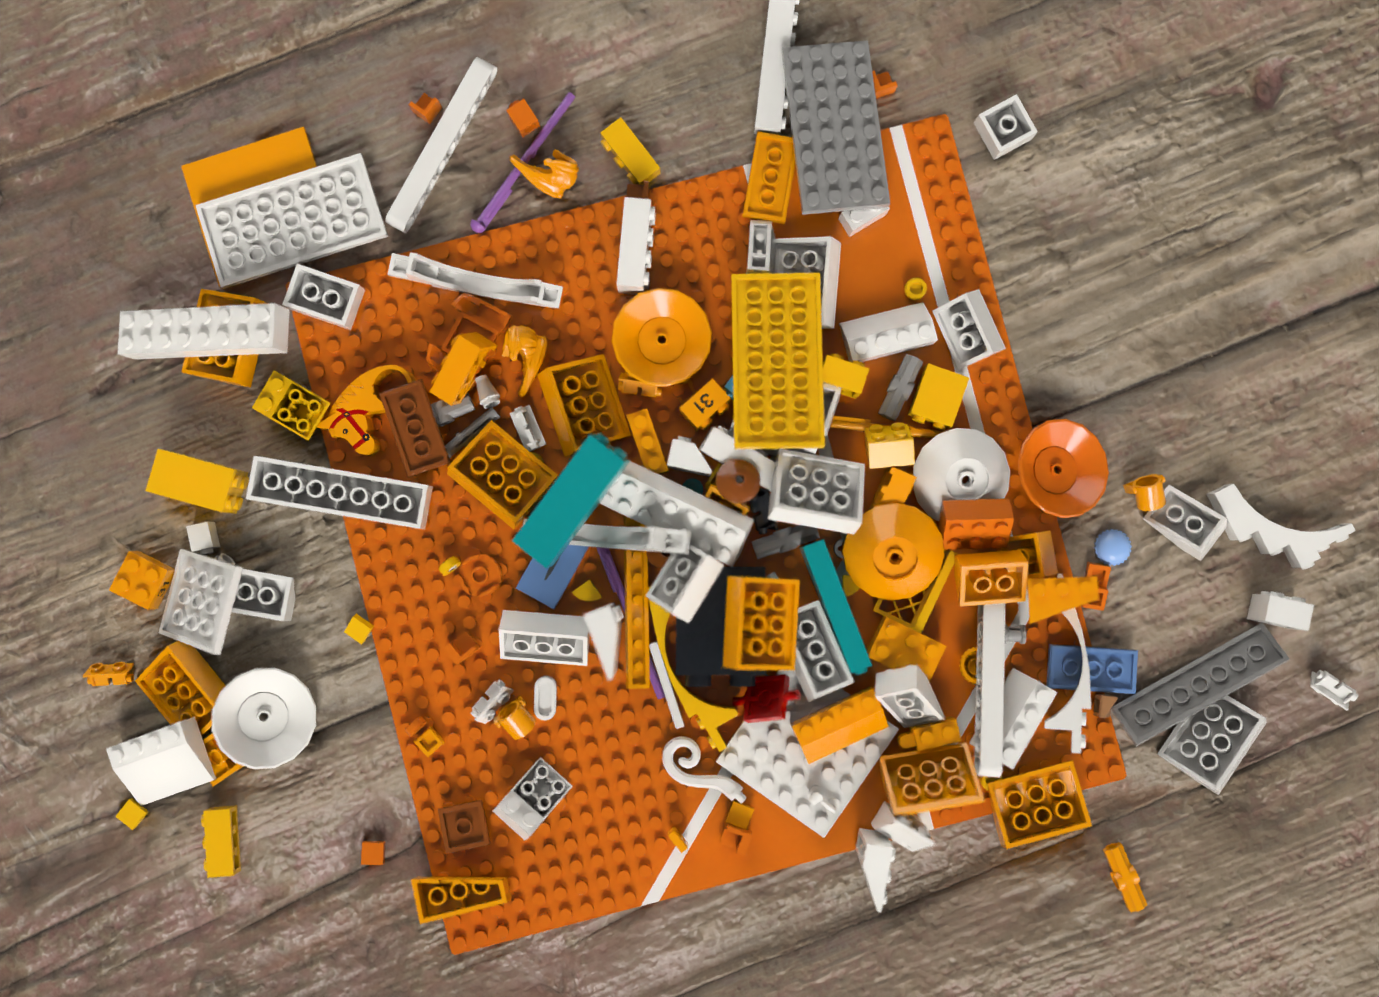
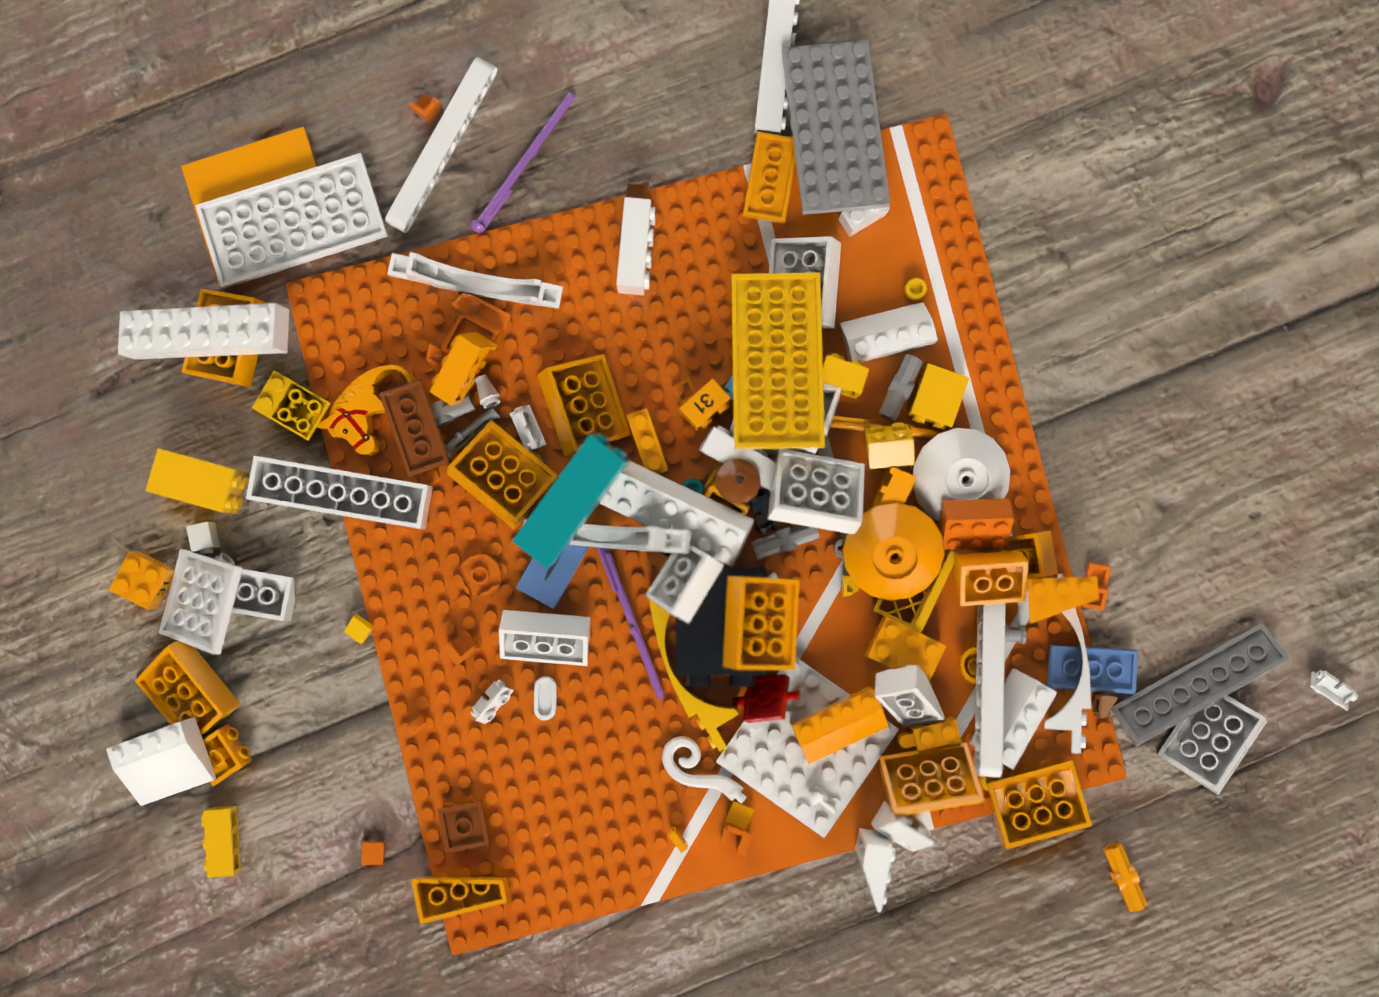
light orange hinge [83,662,135,686] -> none
yellow tile [115,798,149,830] -> none
white dish [212,668,316,769] -> none
white brick [282,264,365,330] -> none
light orange tile [413,726,445,757] -> none
yellow tile [438,556,461,576] -> none
light orange piece [493,696,536,740] -> none
white slope [493,757,573,840] -> none
light orange hair [501,325,547,397] -> none
orange brick [506,98,540,138] -> none
light orange hair [509,149,579,198] -> none
yellow tile [572,579,602,601] -> none
white slope [583,602,624,680] -> none
yellow brick [600,117,661,185] -> none
light orange dish [612,288,712,387] -> none
light orange hinge [618,371,662,398] -> none
light orange plate [623,515,650,689] -> none
white tile [649,641,684,729] -> none
white slope [667,436,712,477] -> none
white slope [746,220,772,274] -> none
white brick [795,600,854,702] -> none
teal brick [799,539,872,675] -> none
orange panel [872,70,898,98] -> none
white slope [932,289,1006,370] -> none
white brick [974,94,1038,160] -> none
orange dish [1018,419,1109,518] -> none
light blue hat [1094,529,1132,566] -> none
light orange piece [1123,474,1166,511] -> none
white slope [1143,485,1227,561] -> none
white arch [1206,484,1356,570] -> none
white brick [1247,591,1314,631] -> none

